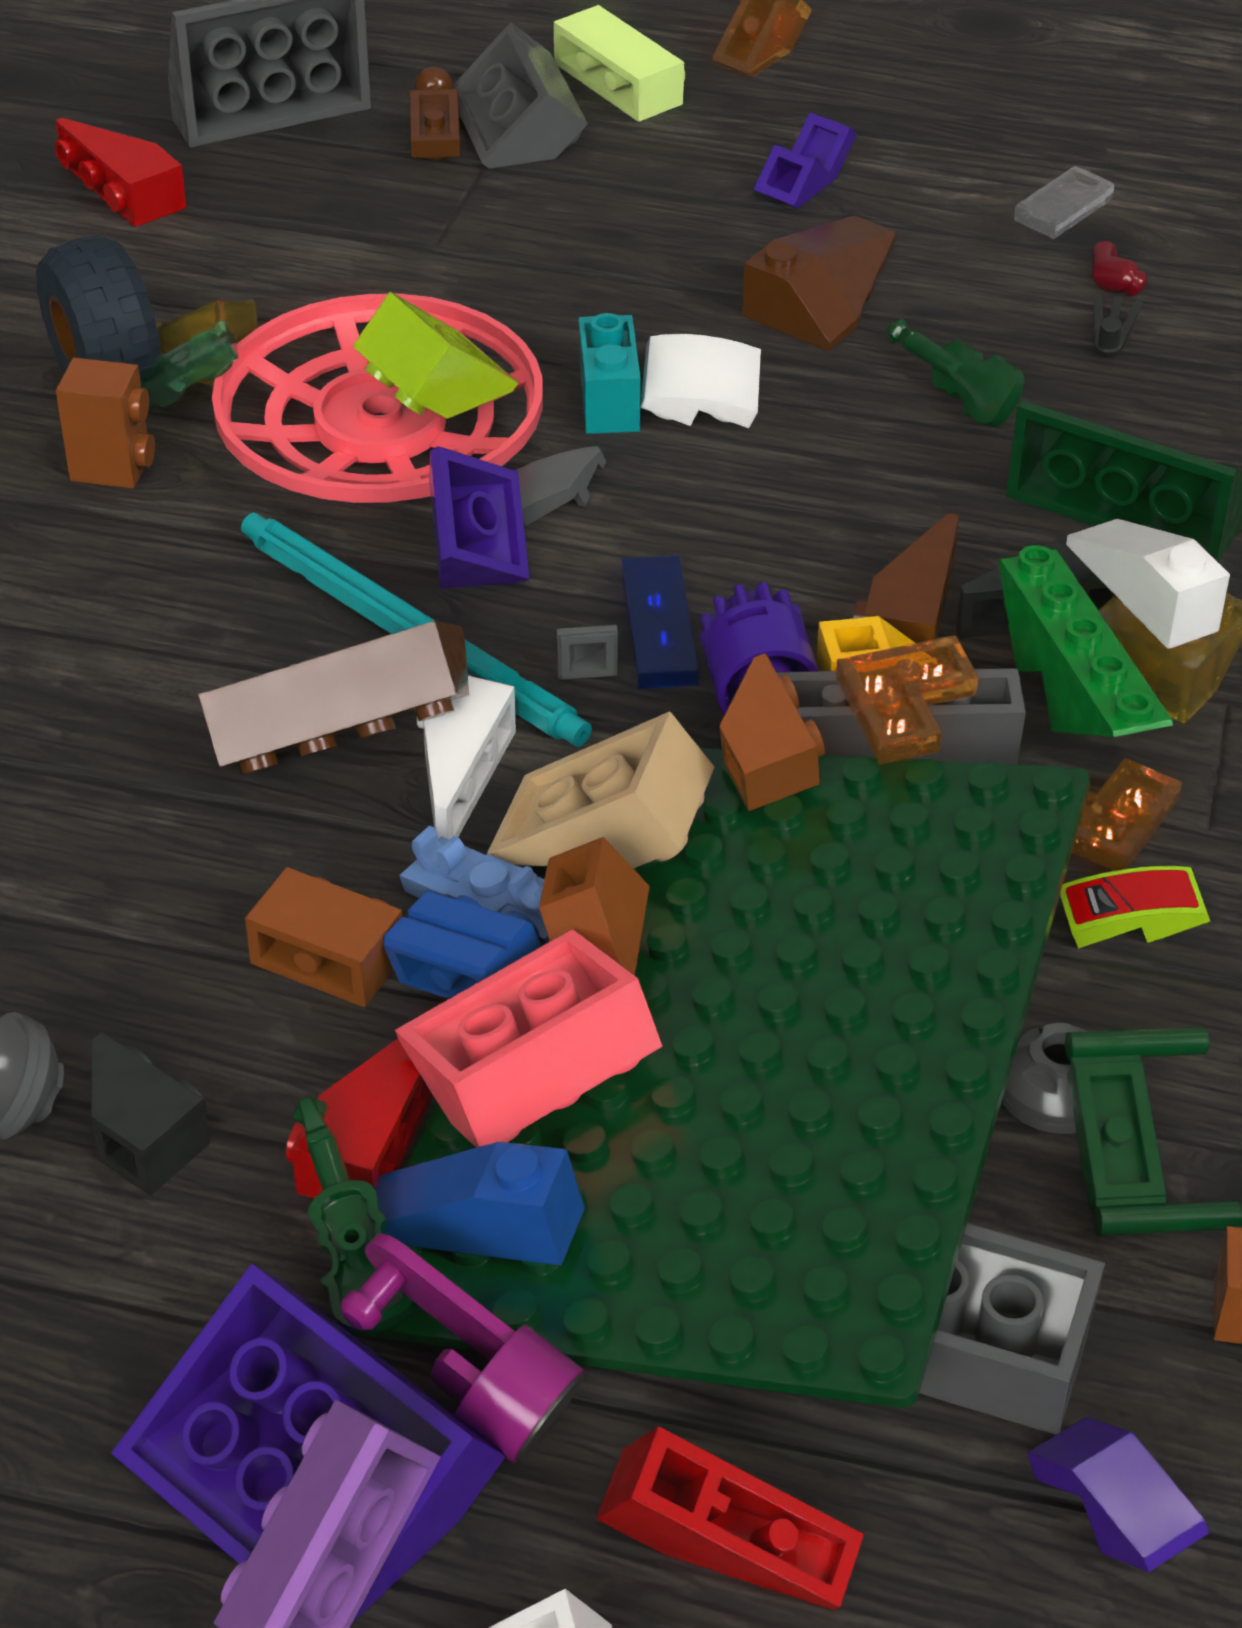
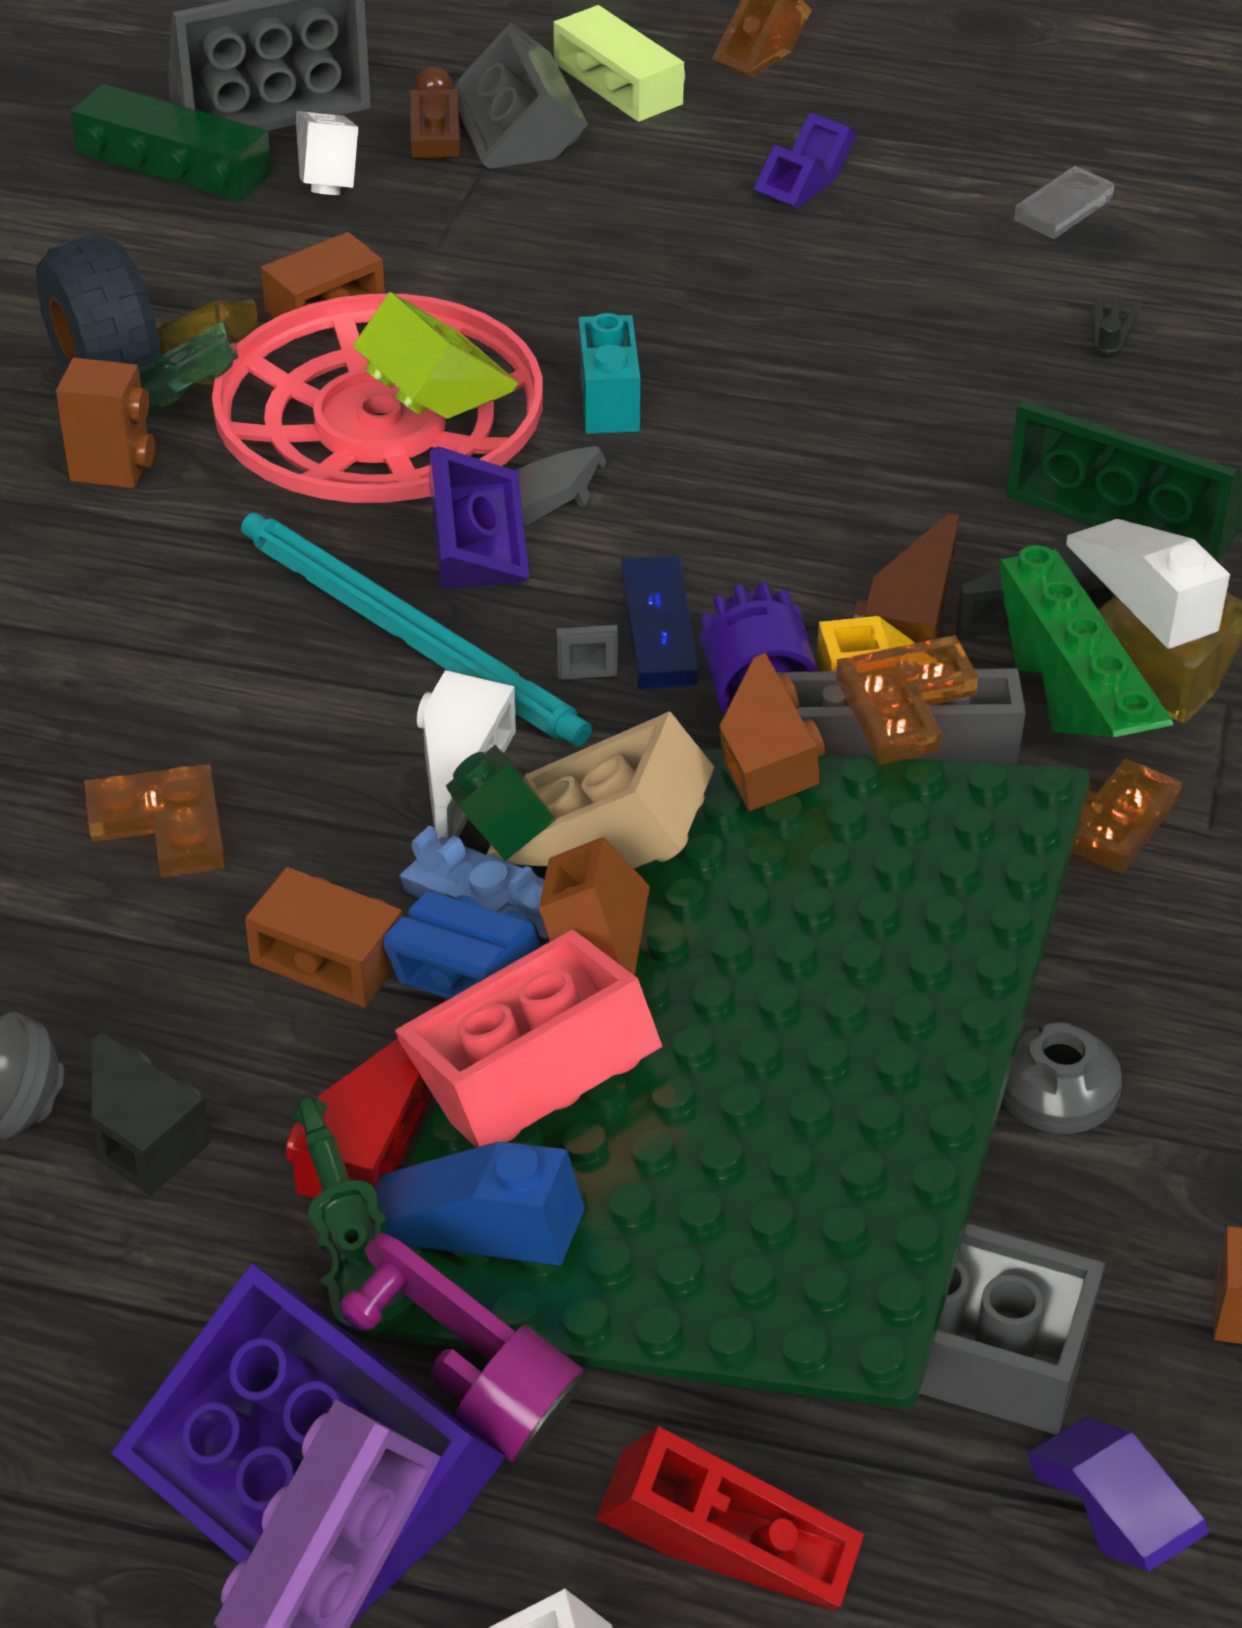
red slope [54,118,187,227] -> none
slope [198,621,469,775] -> none
white slope [640,334,761,428] -> none
reddish brown wedge [742,215,896,351] -> none
dark green piece [886,318,1024,427] -> none
slope [1060,866,1211,949] -> none
dark green plate [1065,1027,1242,1236] -> none
dark red arm [1092,241,1147,296] -> none
none -> dark green brick [70,84,272,202]
none -> clear orange plate [84,764,225,877]
none -> dark orange brick [261,232,385,339]
none -> white slope [296,111,358,195]
none -> dark green slope [445,745,556,861]

